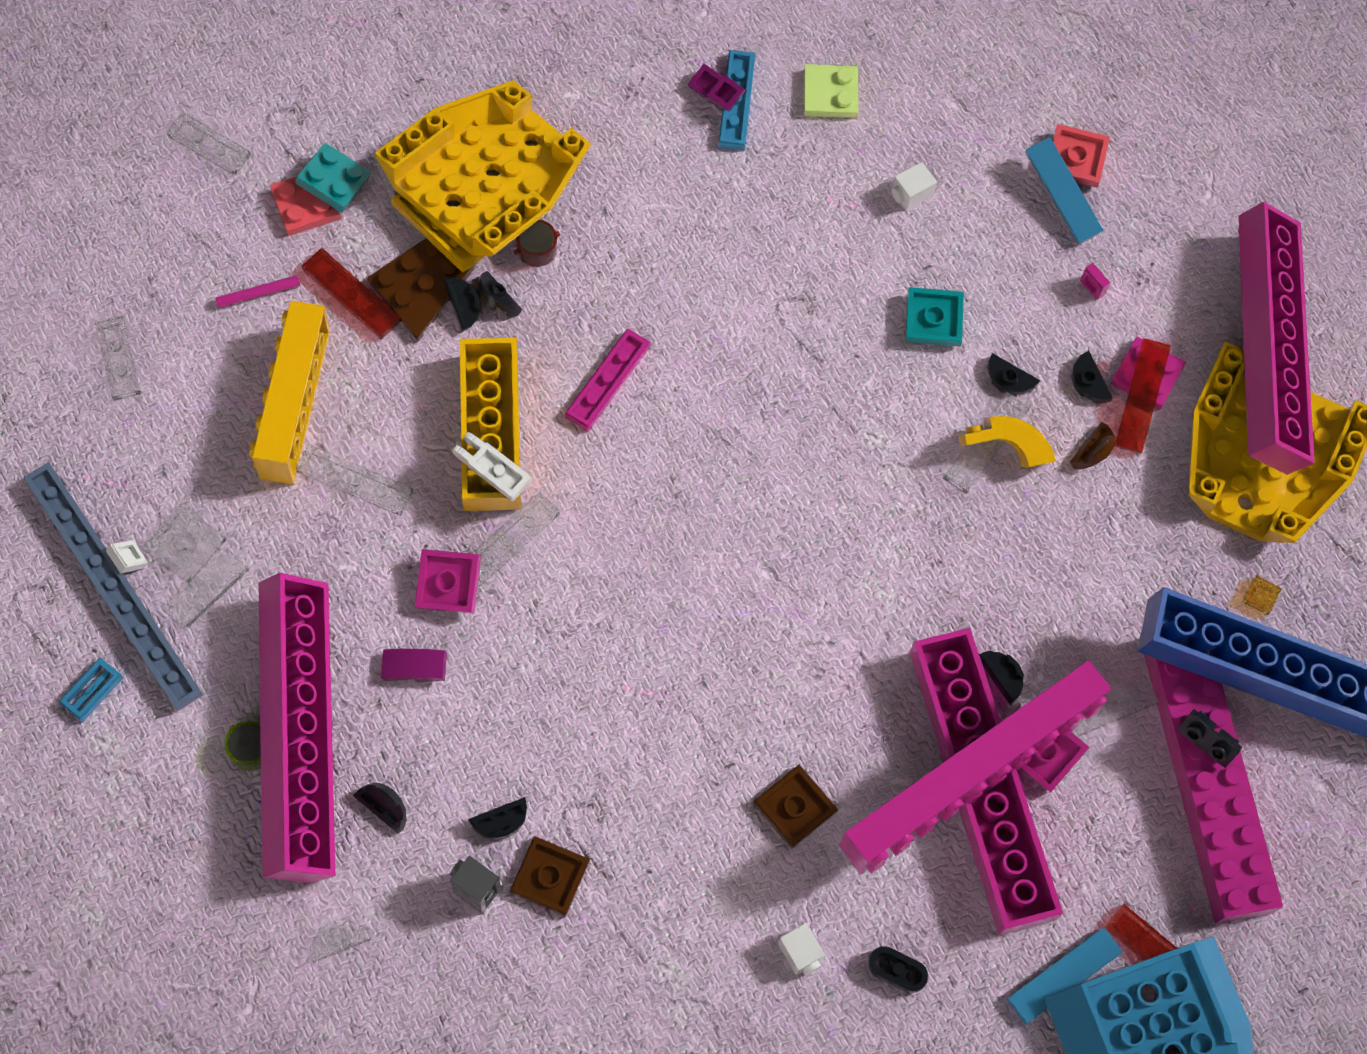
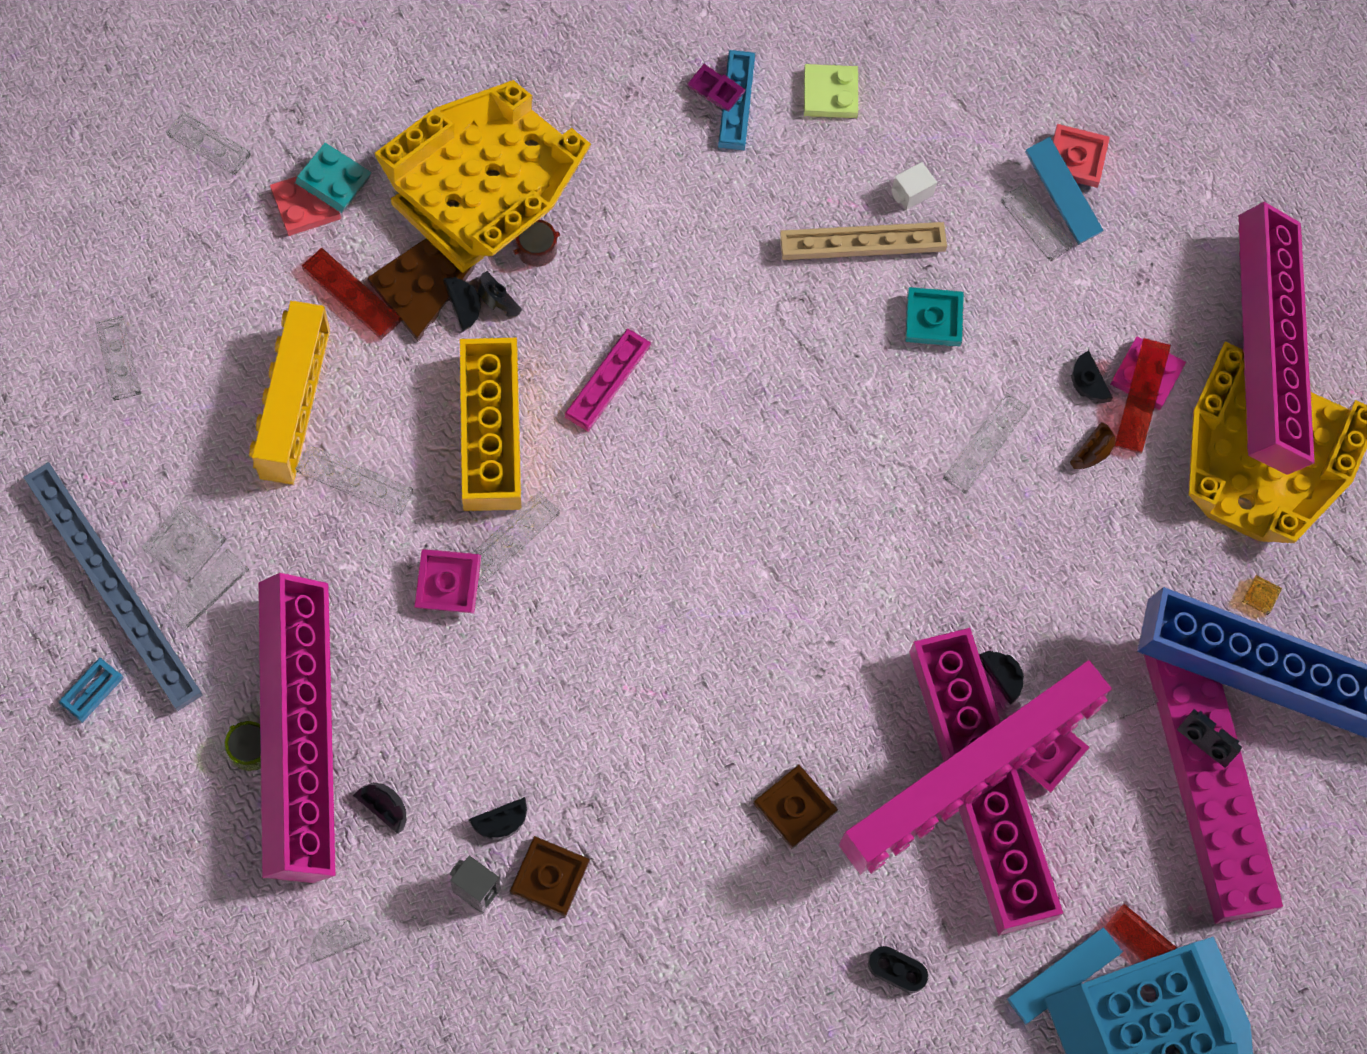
white tile [106,540,148,574] -> none
dark pink bar [215,275,300,308] -> none
magenta slope [381,649,447,683] -> none
white hinge [451,432,532,502] -> none
white brick [778,923,825,976] -> none
yellow arch [958,416,1056,467] -> none
black plate [987,353,1041,396] -> none
dark pink tile [1080,263,1111,300] -> none
none -> tan plate [780,222,947,260]
none -> clear tile [1000,184,1073,262]

